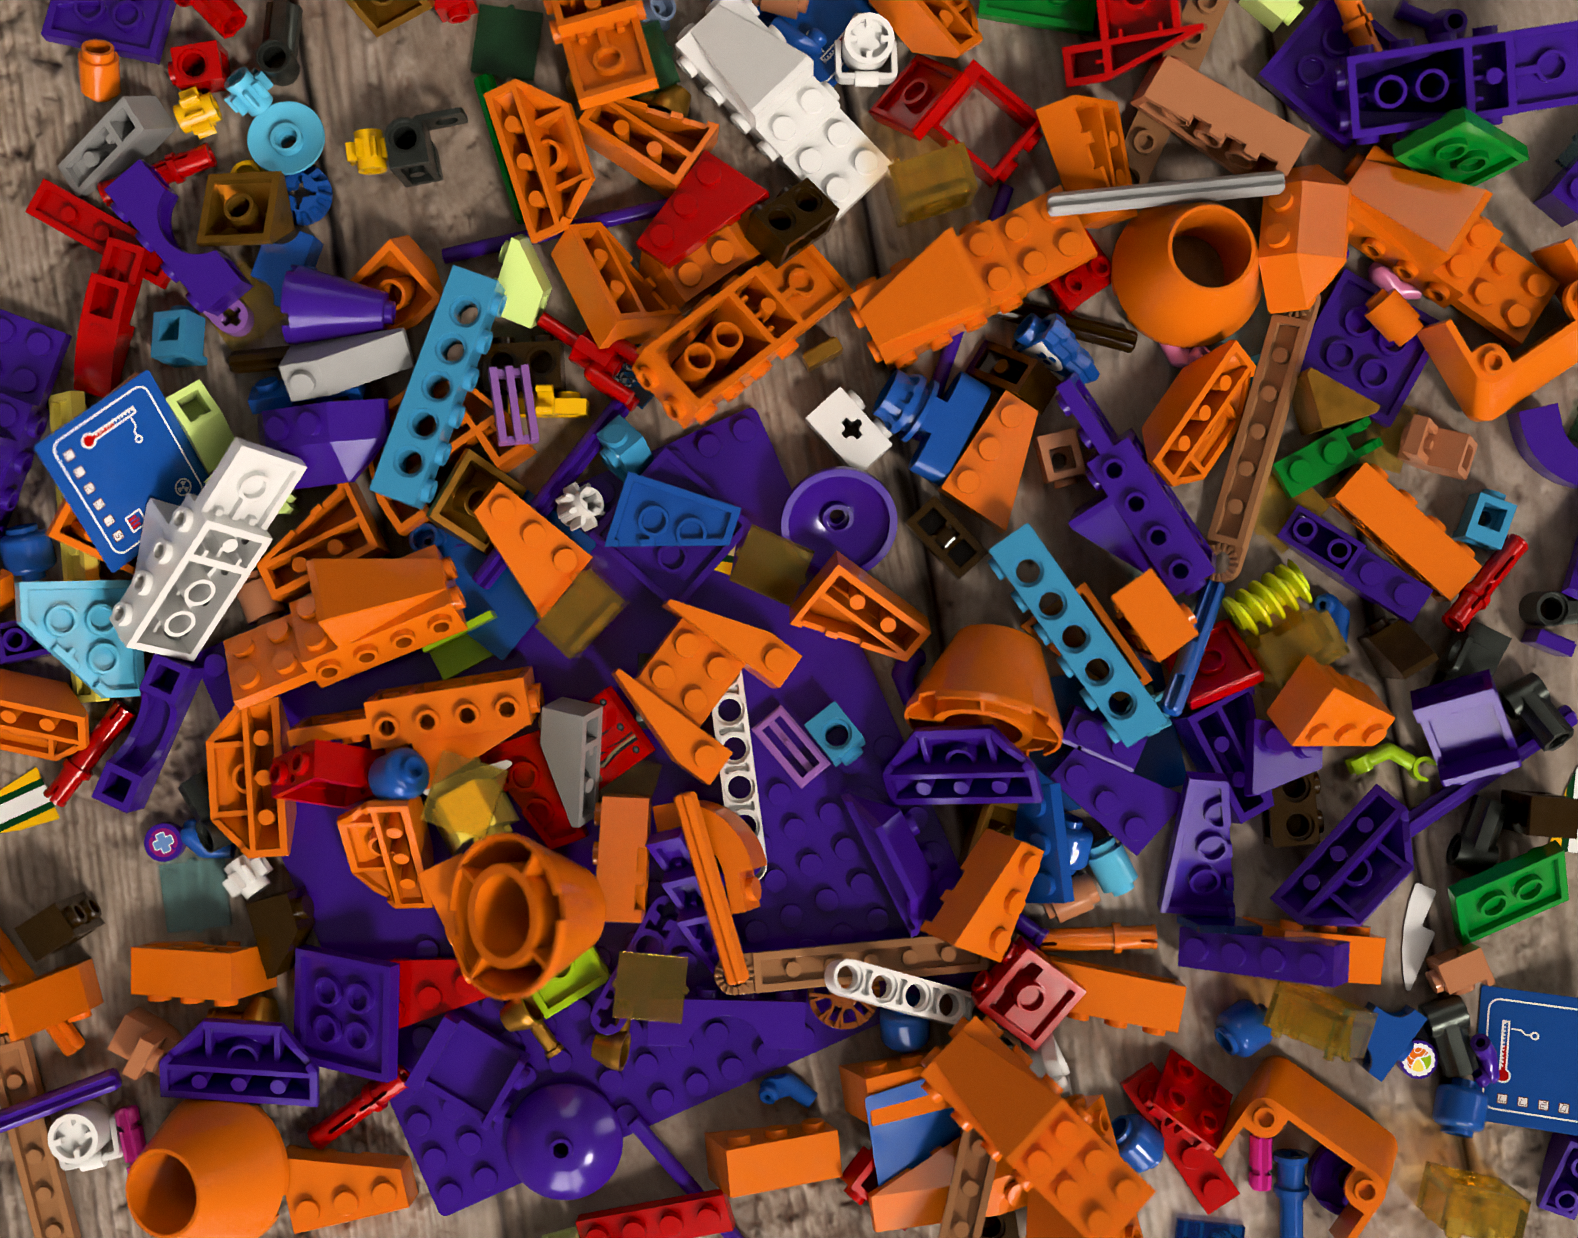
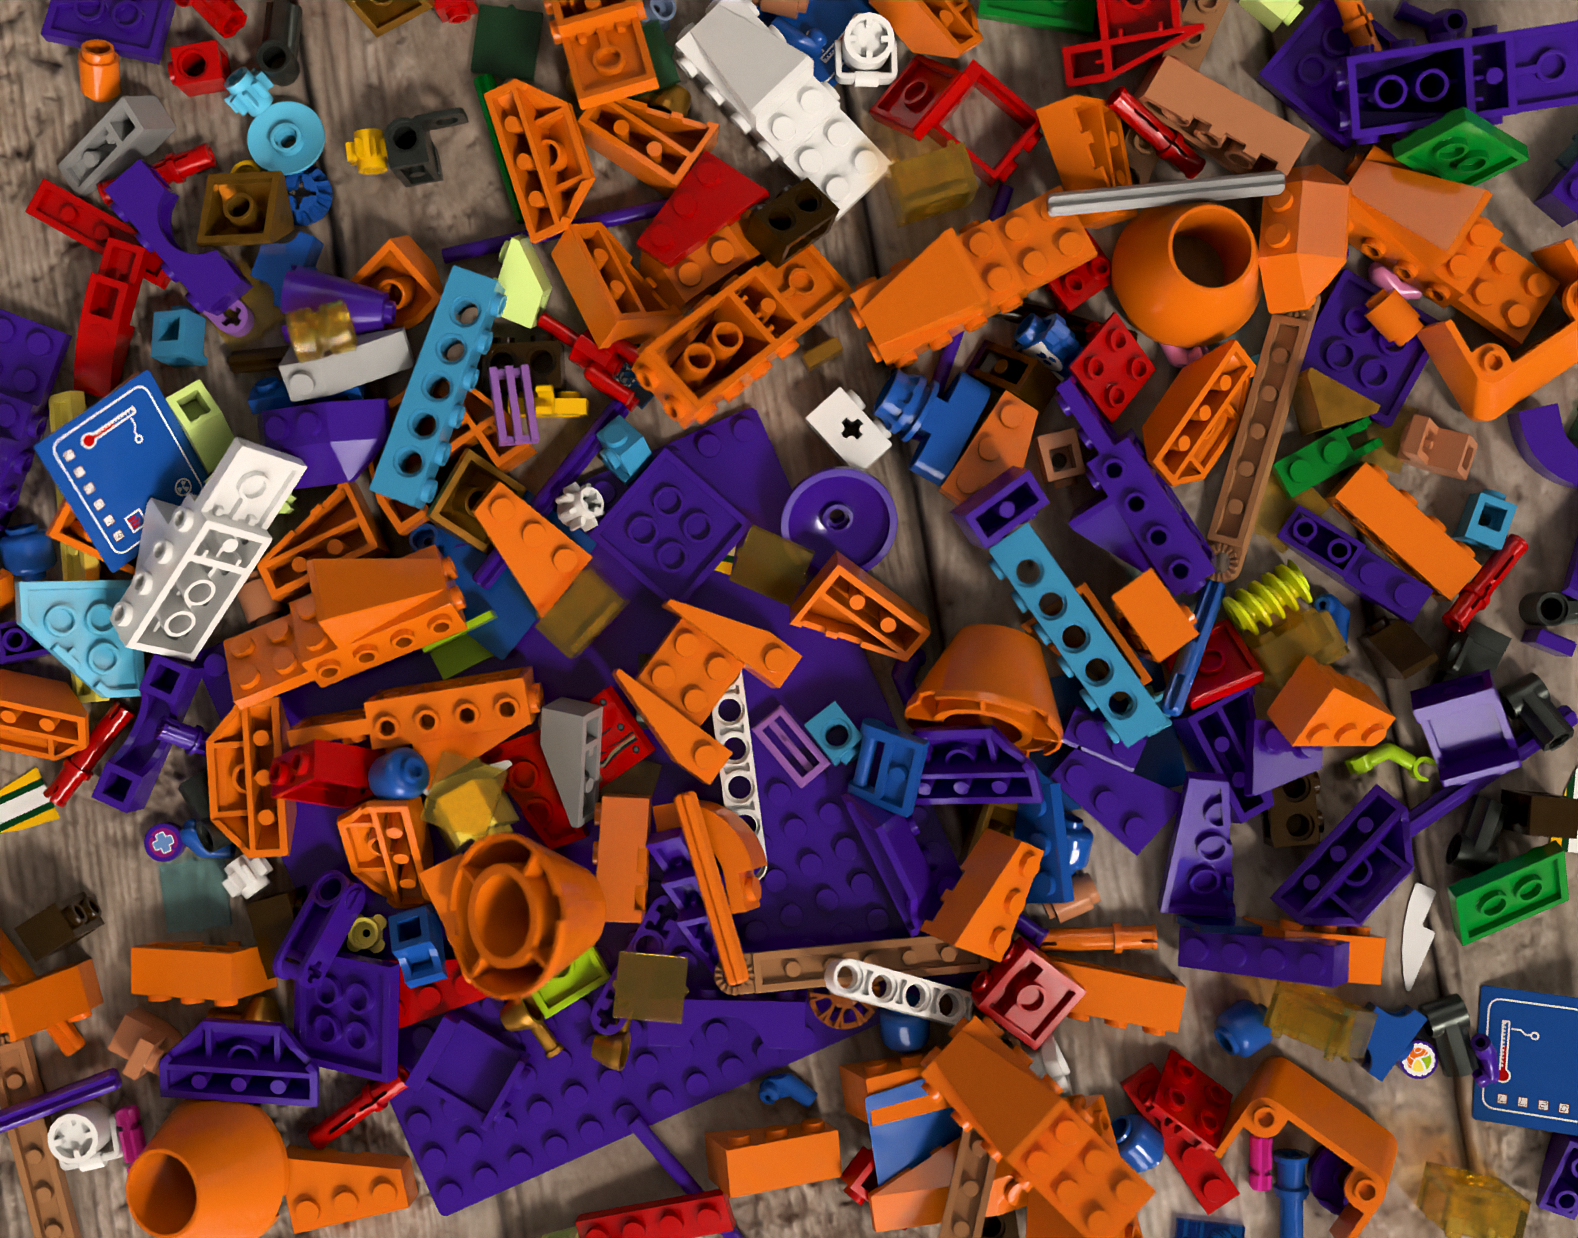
yellow gear [173,86,223,139] -> none
dark purple dish [506,1082,623,1200] -> none
blue wing [604,471,741,547] -> none
dark brown brick [904,496,989,580] -> none
medium azure brick [1088,836,1138,897] -> none
nougat brick [1425,943,1496,995] -> none
blue head [1432,1077,1488,1138] -> none
none -> dark purple axle [154,715,211,757]
none -> dark purple piece [272,870,366,989]
none -> clear yellow wheel [286,299,358,363]
none -> light yellow plate [347,913,387,953]
none -> blue brick [388,903,448,989]
none -> blue plate [847,718,930,817]
none -> dark purple brick [950,466,1050,549]
none -> red hinge [1068,312,1156,424]
none -> red pin [1106,86,1206,179]

